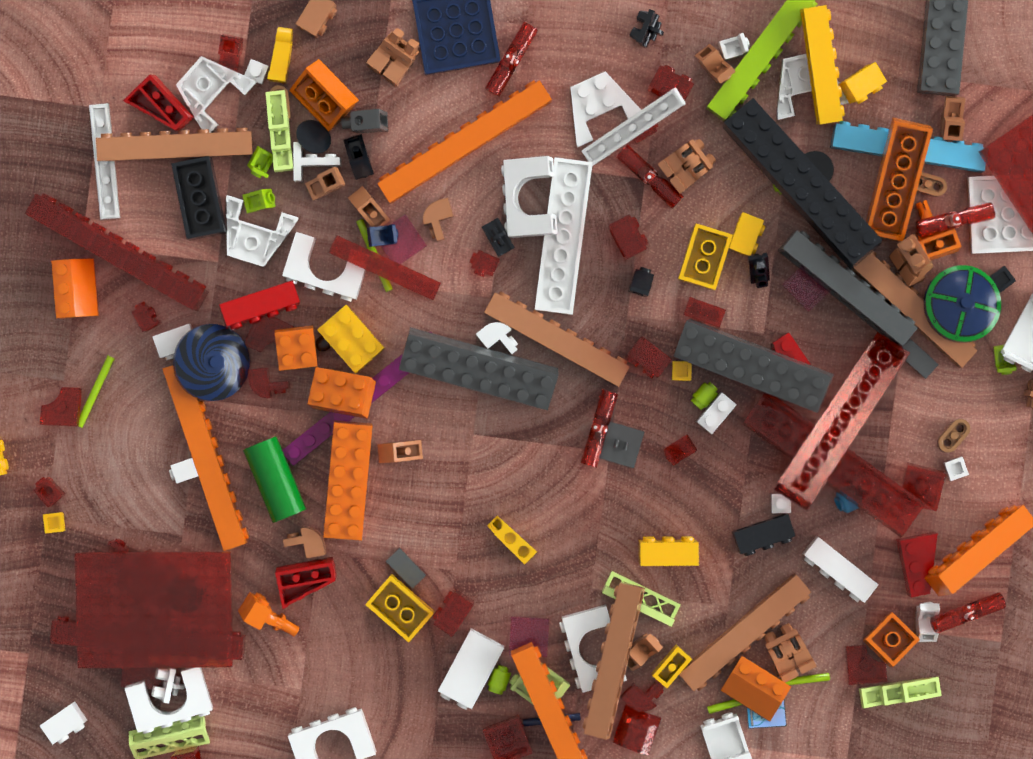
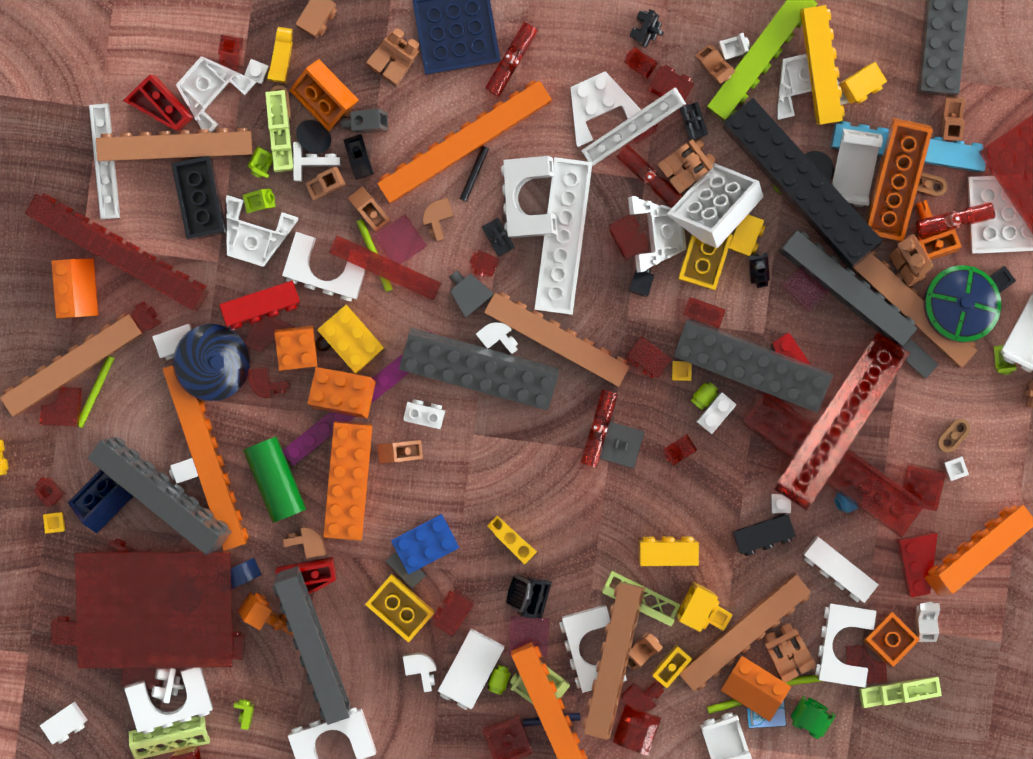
dark blue bracket [367,224,399,247] -> none
clear red piece [930,592,1006,634] -> none
none -> nougat brick [0,313,145,417]
none -> dark blue slope [68,469,133,534]
none -> dark grey brick [87,437,232,555]
none -> dark blue brick [215,558,262,592]
none -> lime bracket [233,699,255,730]
none -> dark grey brick [272,566,351,725]
none -> blue plate [391,514,459,575]
none -> white bracket [403,399,446,429]
none -> white brick [403,652,437,692]
none -> dark grey torso [449,270,494,318]
none -> black bar [460,146,489,202]
none -> black piece [506,575,552,619]
none -> clear red bracket [624,46,658,79]
none -> white wing [628,196,687,272]
none -> white slope [667,163,763,248]
none -> yellow brick [676,582,719,632]
none -> black hips [679,102,708,141]
none -> yellow plate [709,606,733,631]
none -> green brick [791,696,836,739]
none -> white arch [815,603,876,688]
none -> white panel [832,129,883,207]

